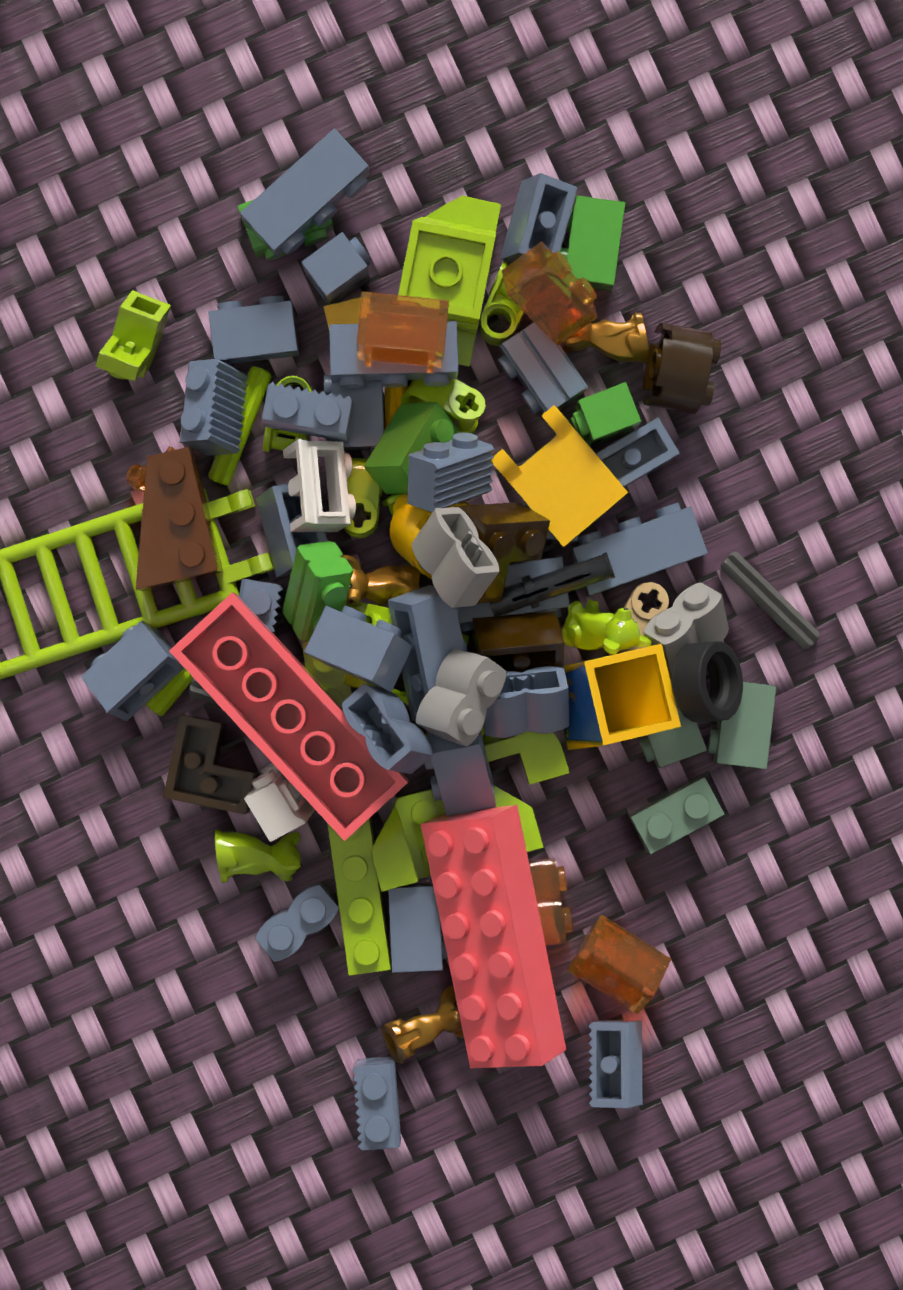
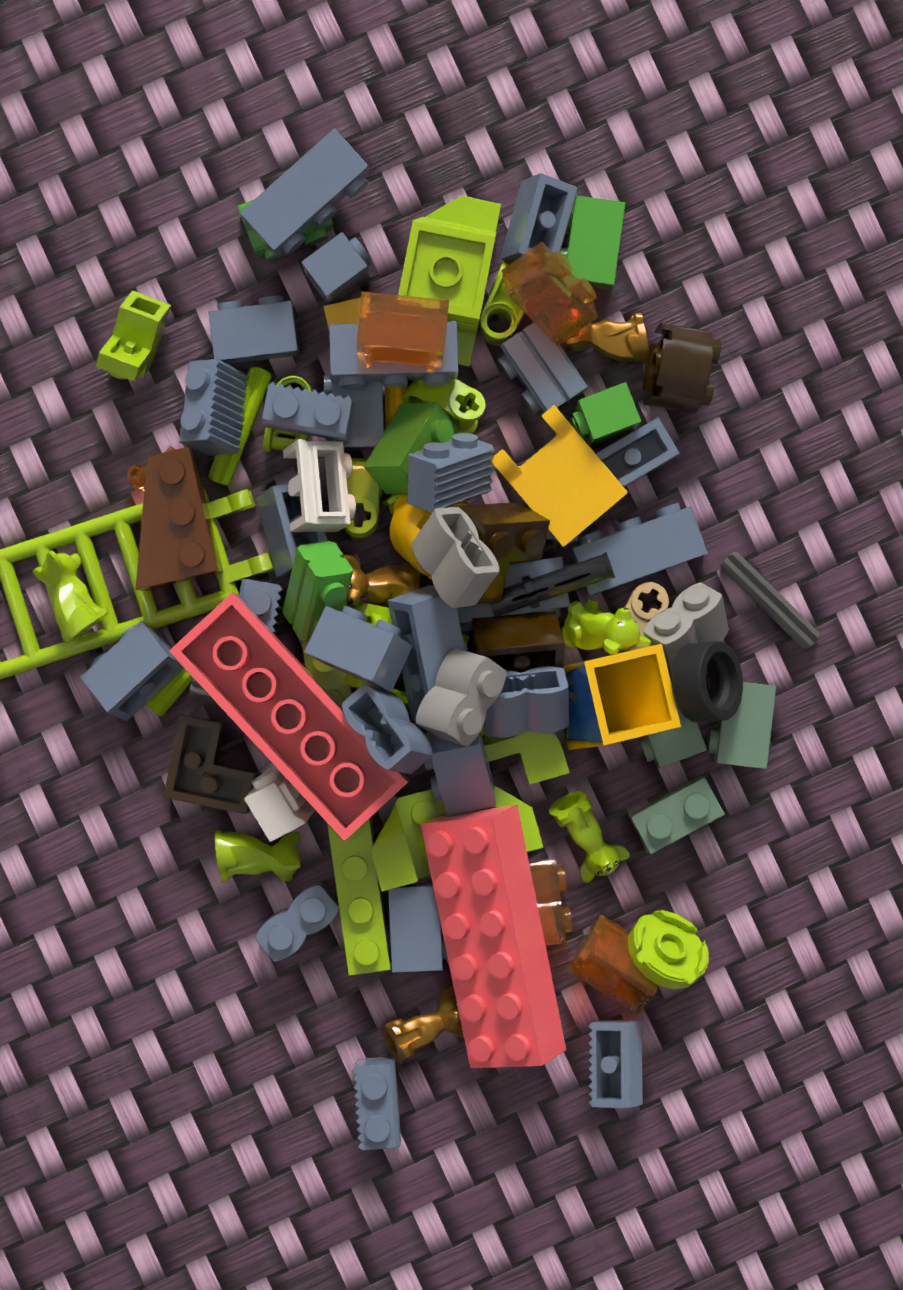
none -> lime animal [33,550,109,644]
none -> lime animal [548,791,630,883]
none -> lime tile [628,910,709,990]

